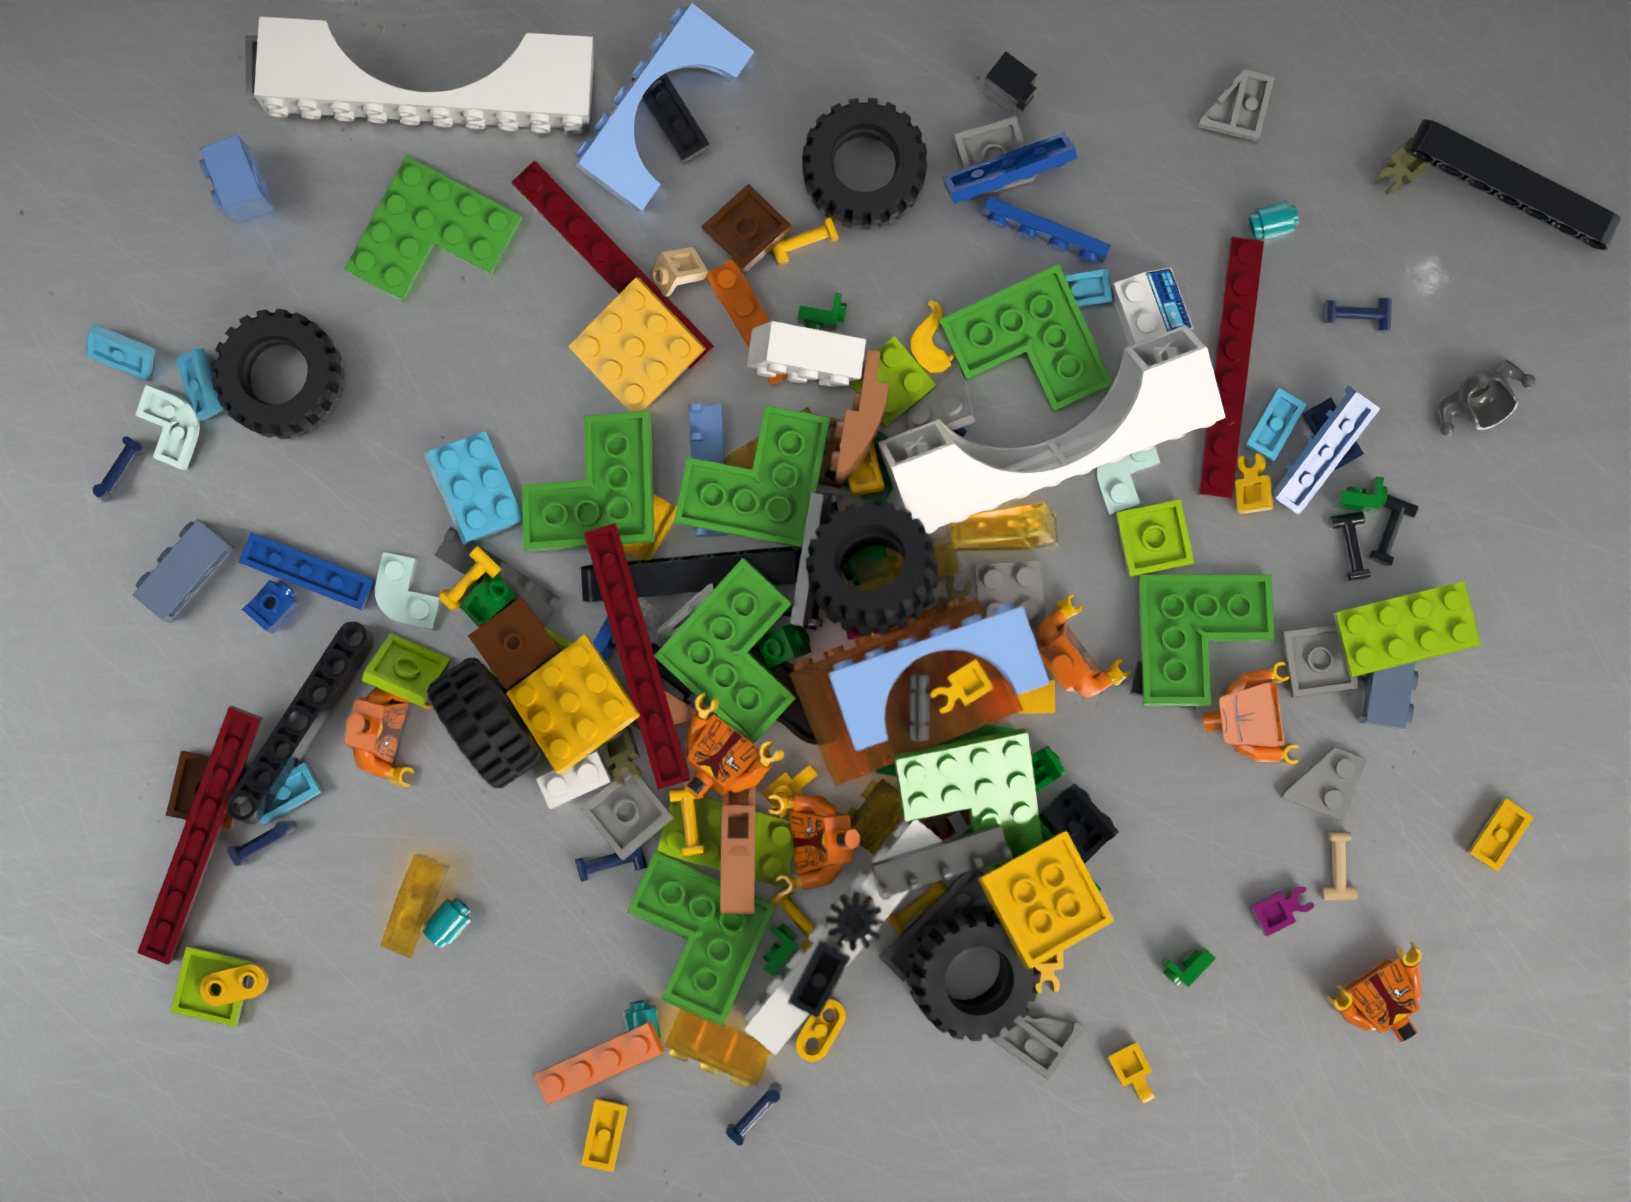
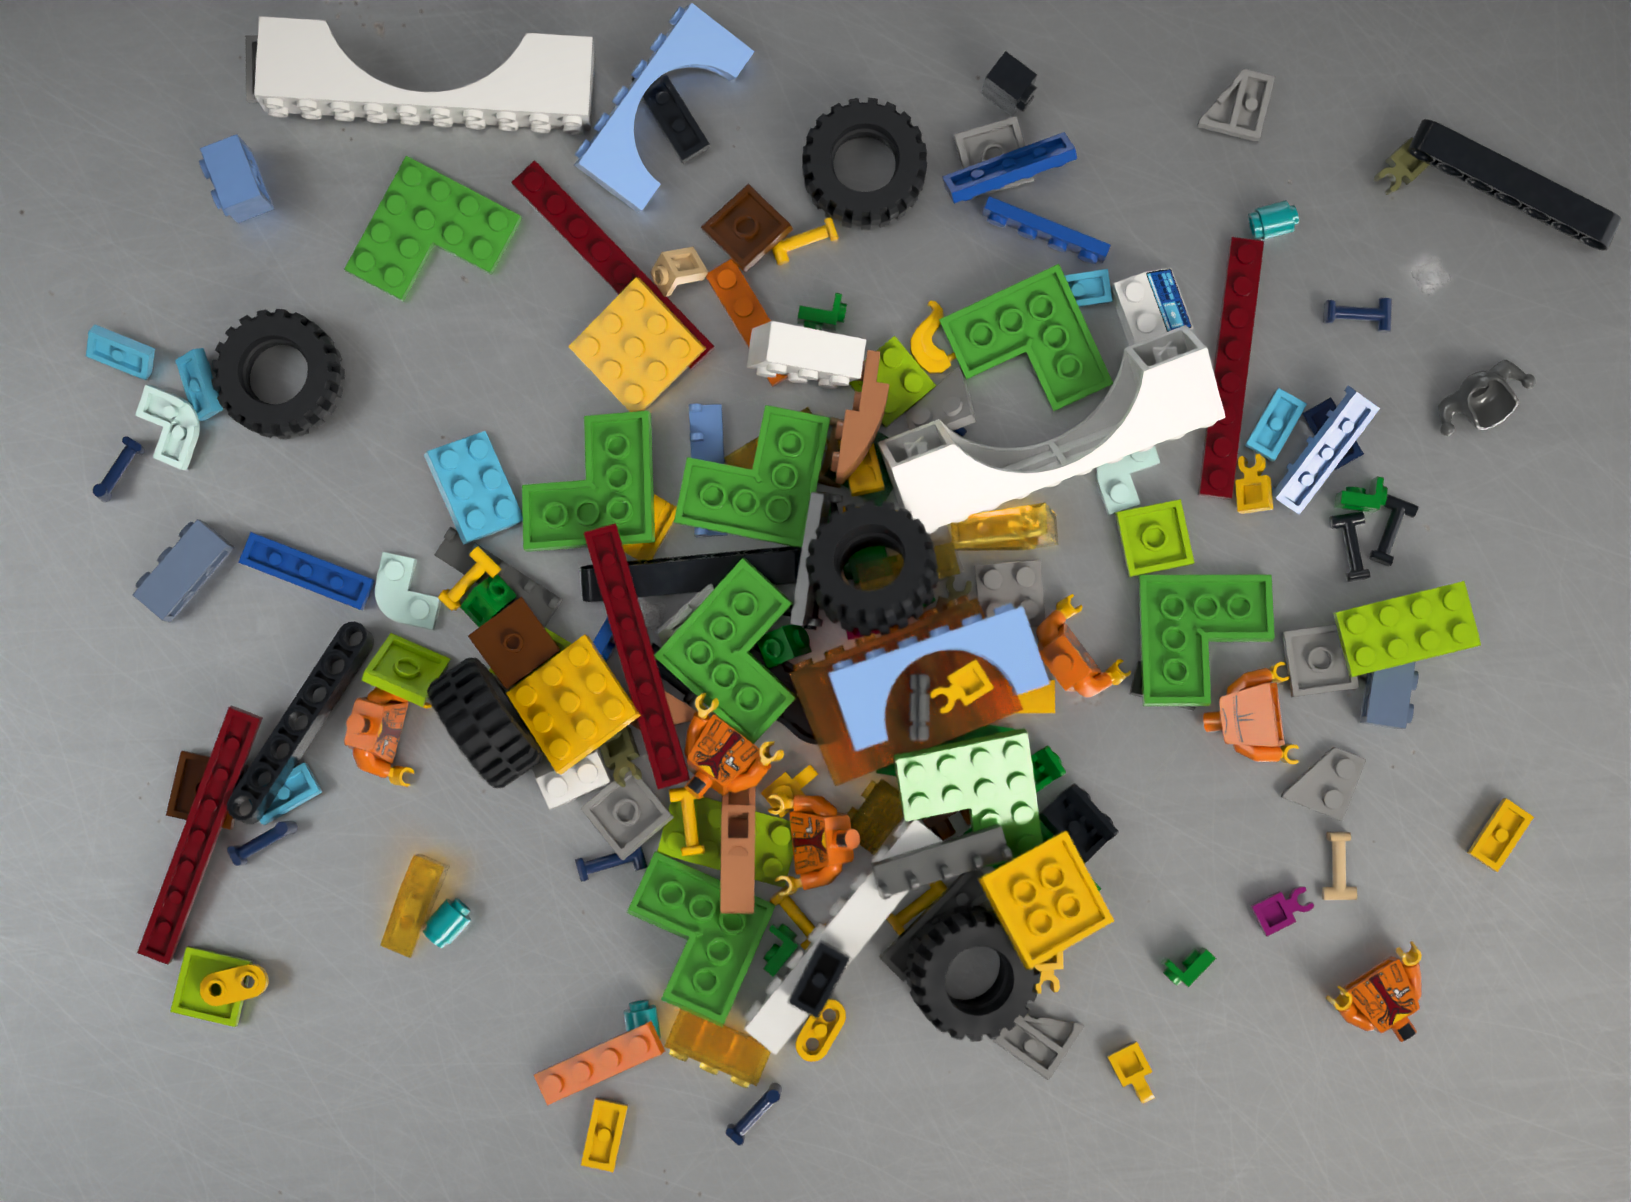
blue brick [242,580,299,633] -> none
black gear [826,892,884,951] -> none

